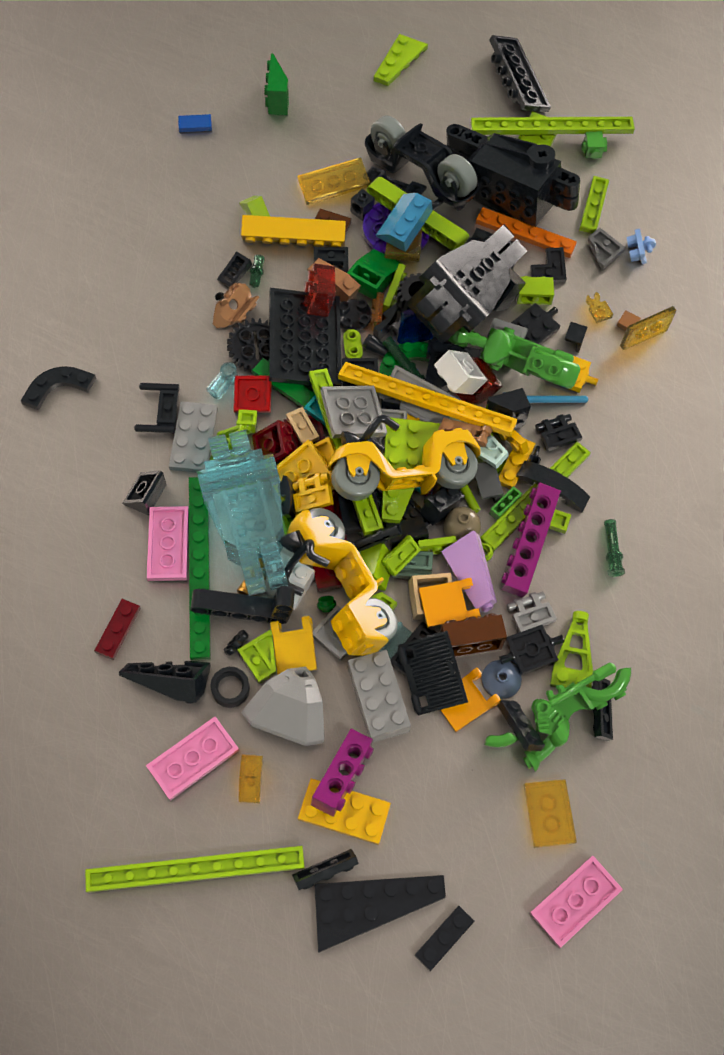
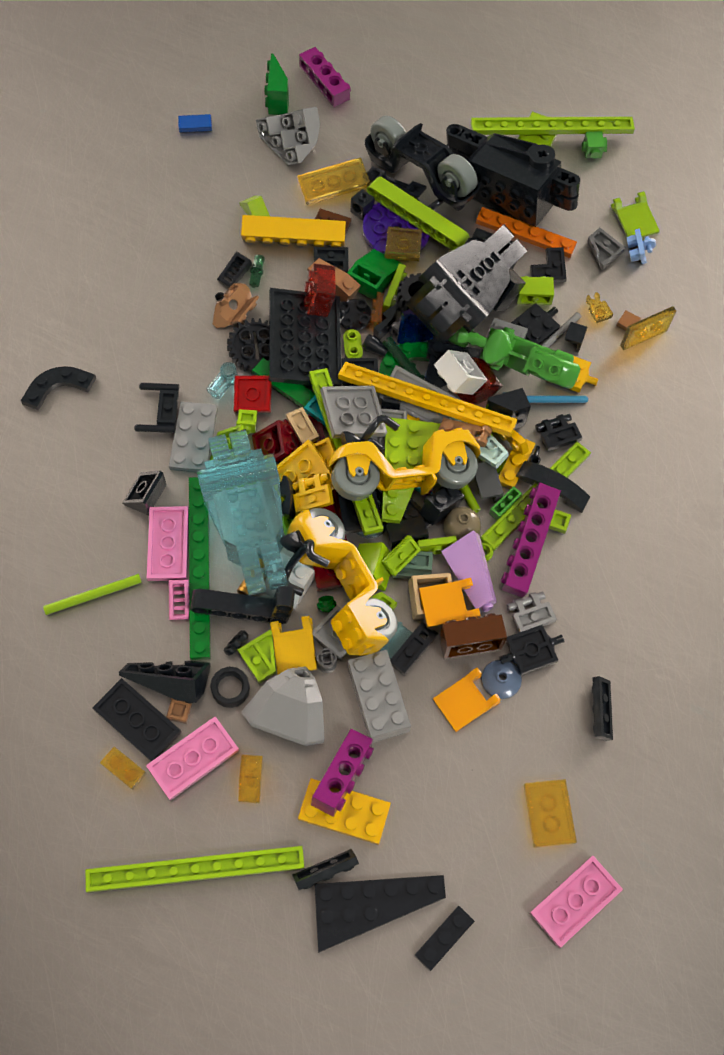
dark red plate [94,599,141,660] -> none
black pin [352,523,402,552] -> none
lime wing [373,34,428,86] -> none
dark azure slope [376,193,433,252] -> none
black window [397,631,468,715] -> none
bright green piece [484,662,631,772] -> none
black plate [489,35,551,112] -> none
black plate [497,700,545,751] -> none
lime plate [550,611,593,688] -> none
lime tile [579,176,609,234] -> none
clear green pin [604,519,625,577] -> none
none -> lime piece [43,574,142,615]
none -> black plate [92,678,181,761]
none -> clear yellow plate [100,747,147,790]
none -> medium nougat tile [166,699,192,724]
none -> bright pink slope [169,580,190,620]
none -> light grey brick [256,107,320,165]
none -> magenta brick [299,47,351,107]
none -> flat silver wheel [317,648,337,673]
none -> light grey bar [542,312,581,348]
none -> lime flag [611,191,660,237]

